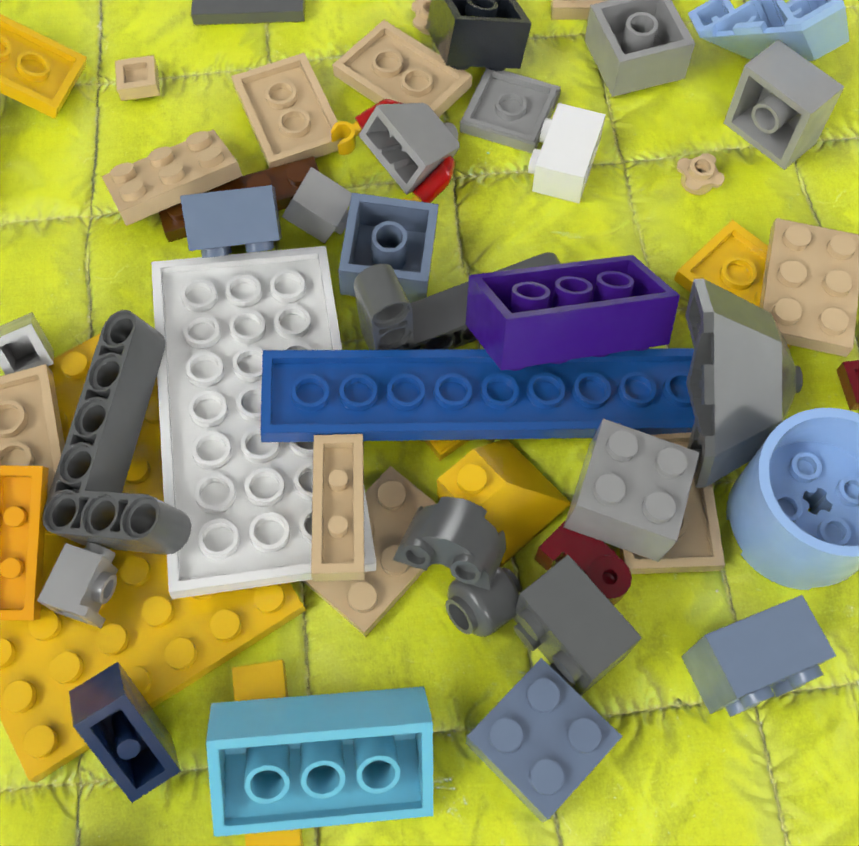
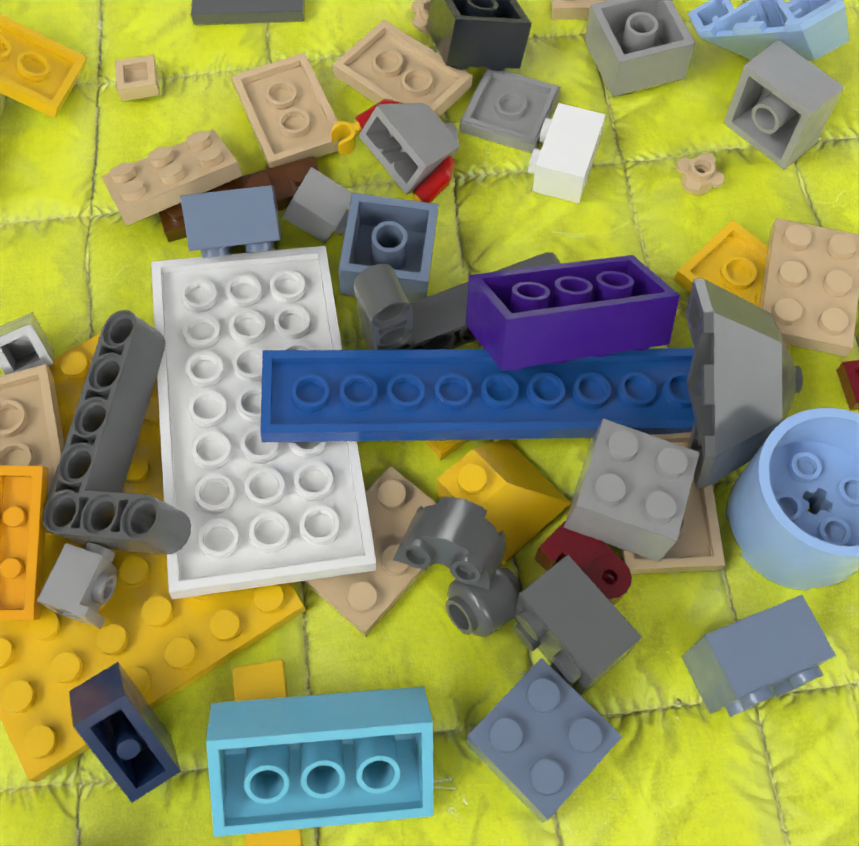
tan plate [311,434,365,581] -> none

